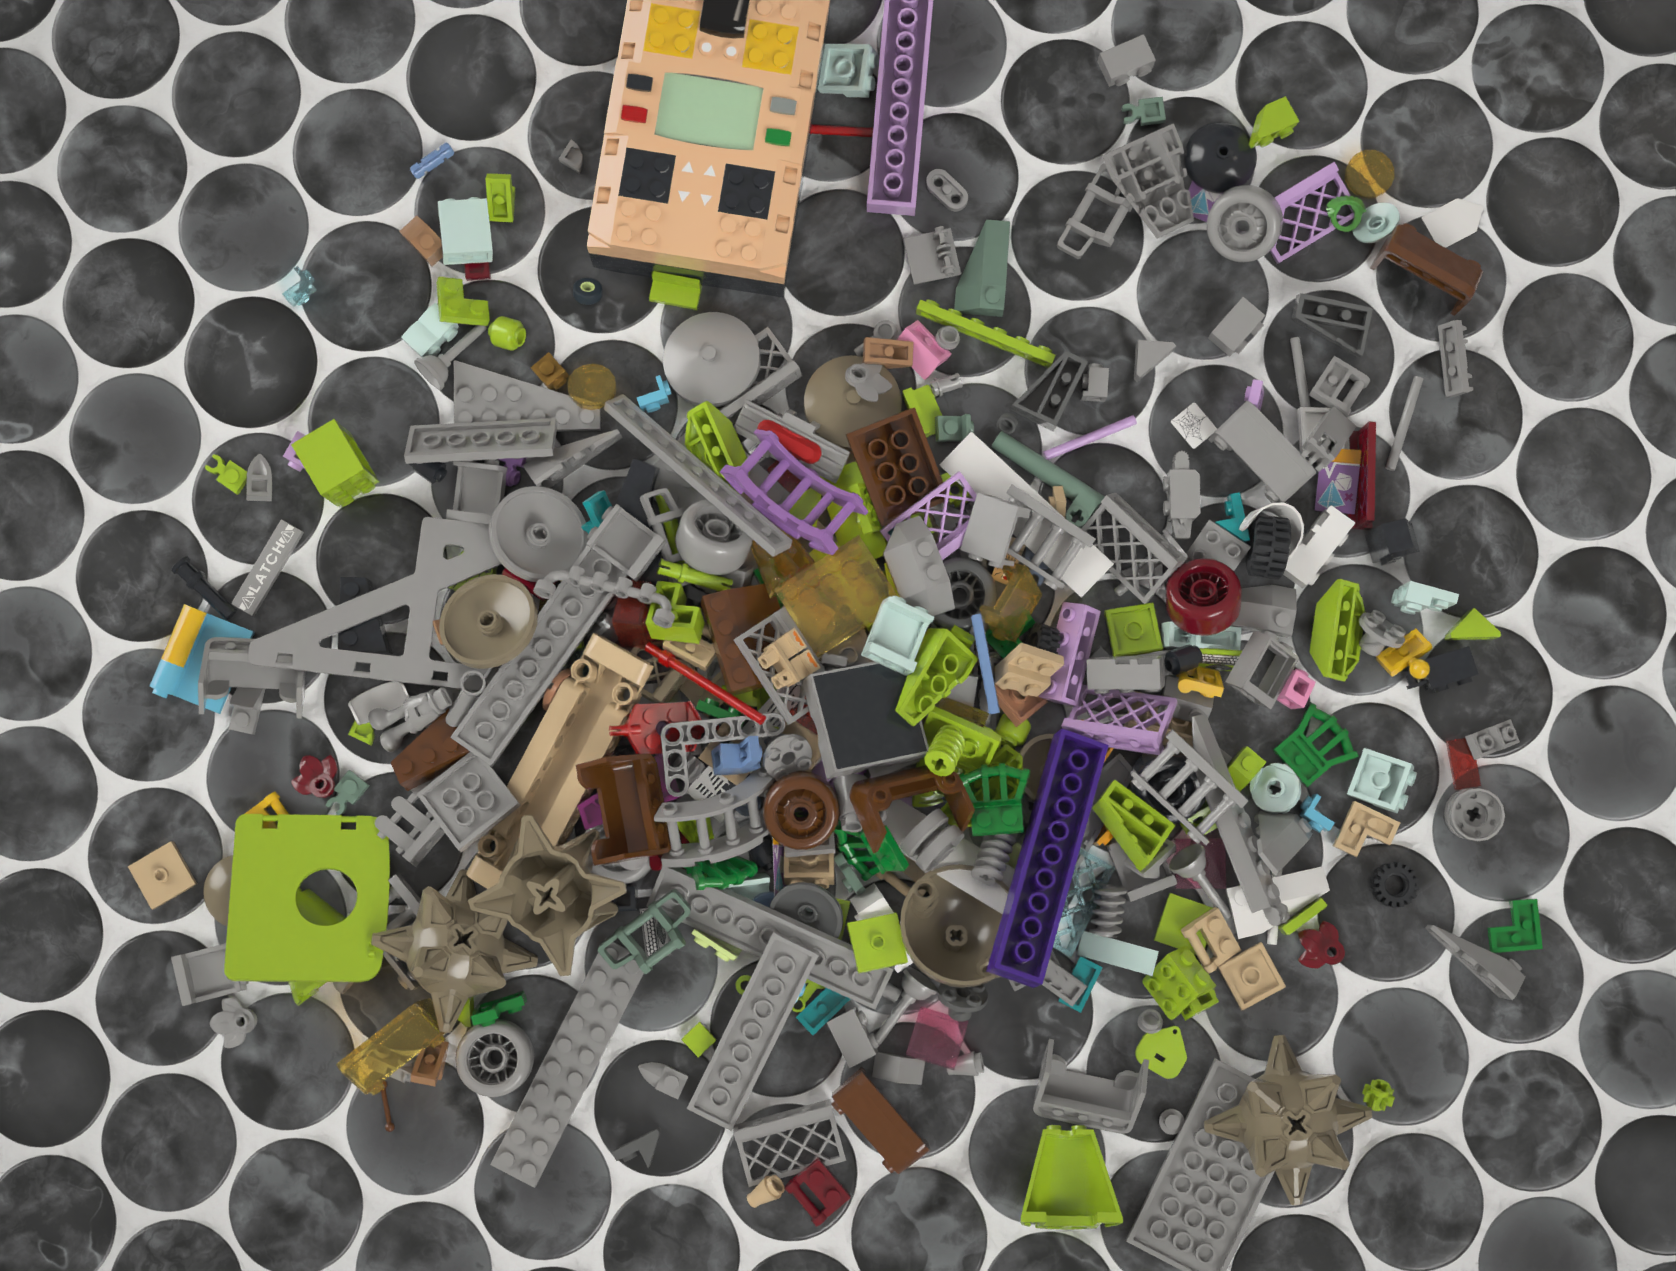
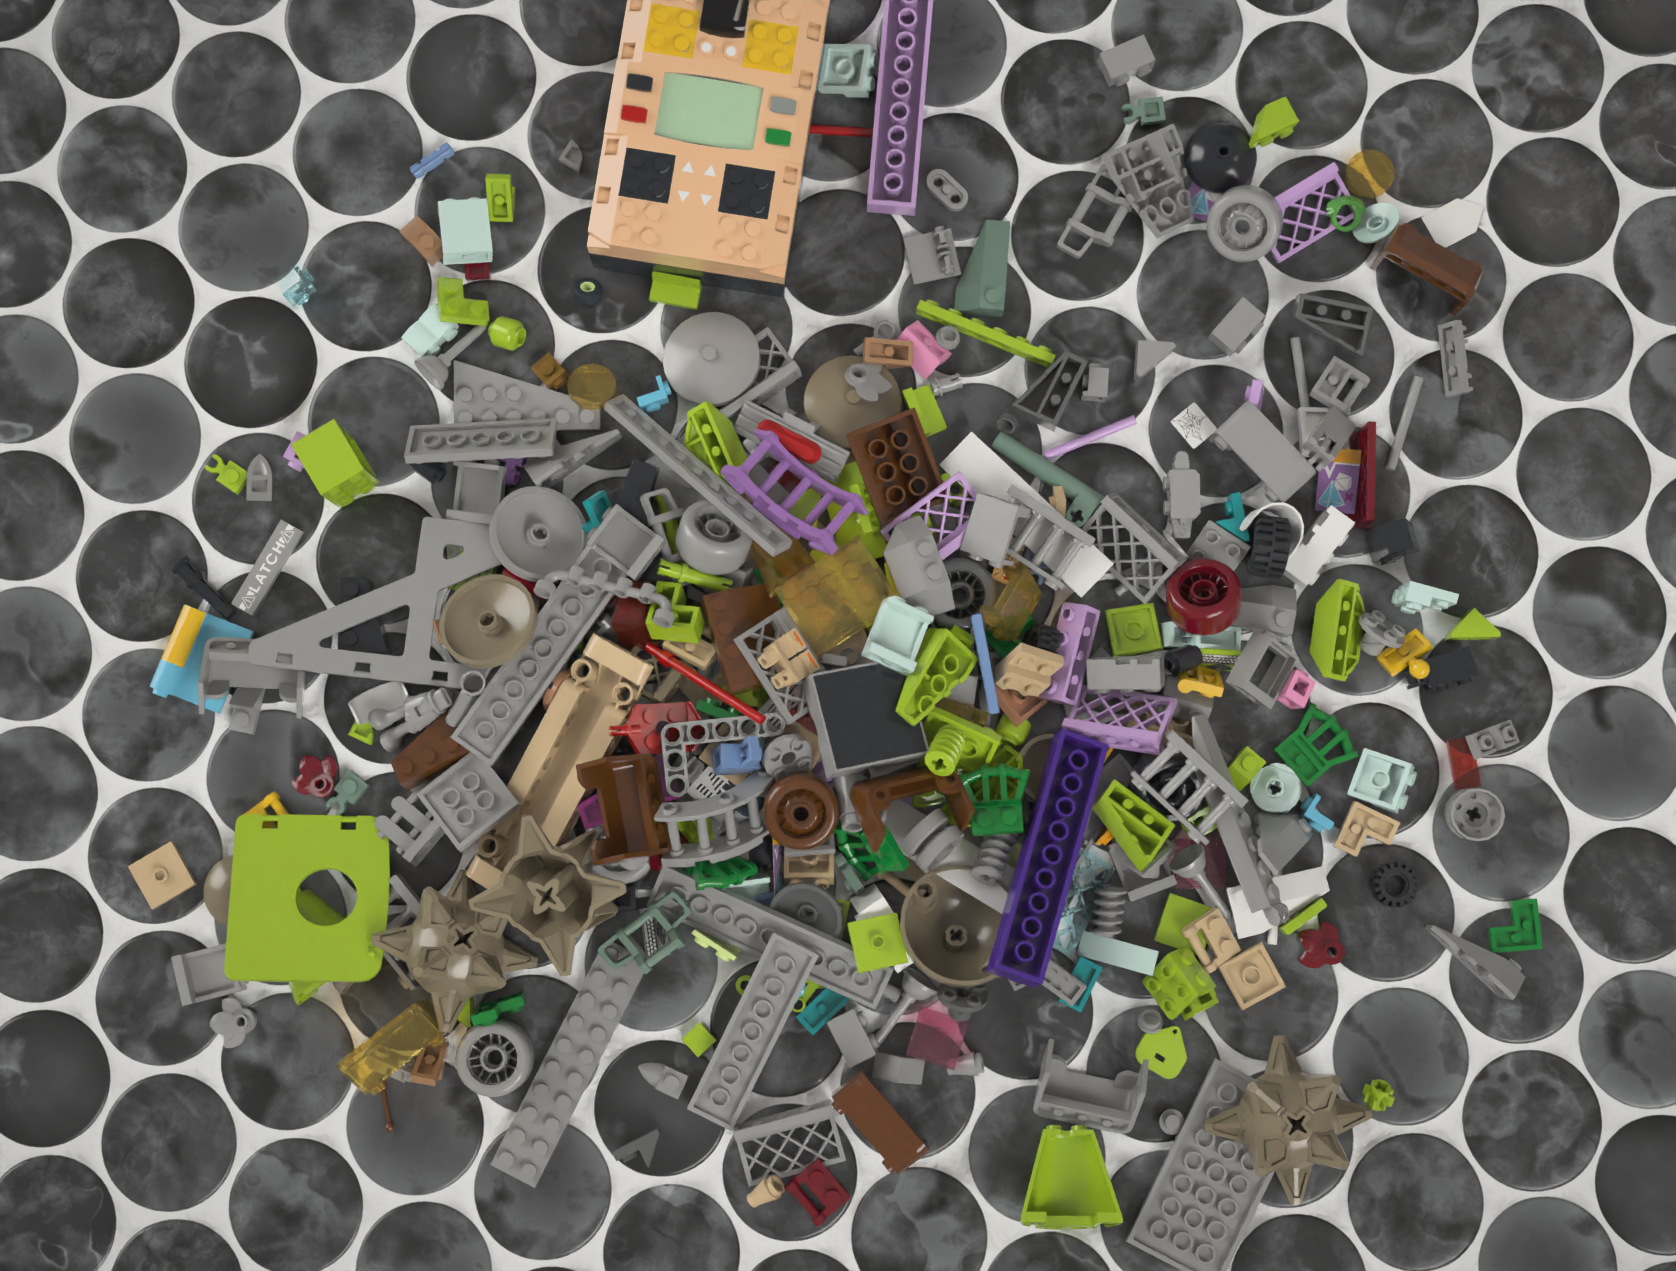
sand green bracket [935,414,974,442] -> none

